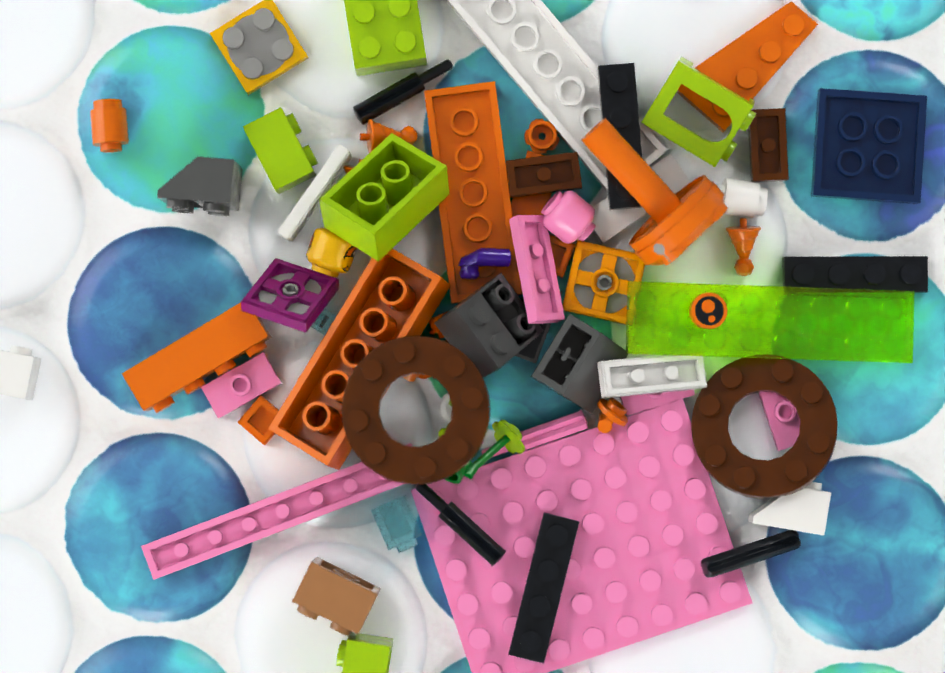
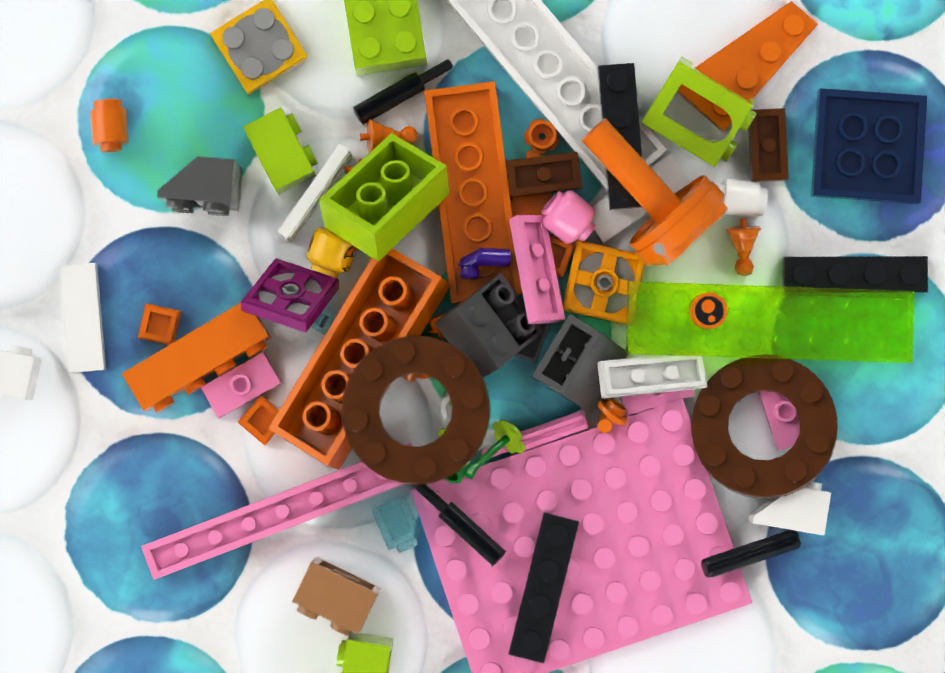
none -> white tile [59,263,106,373]
none -> orange tile [137,303,182,345]

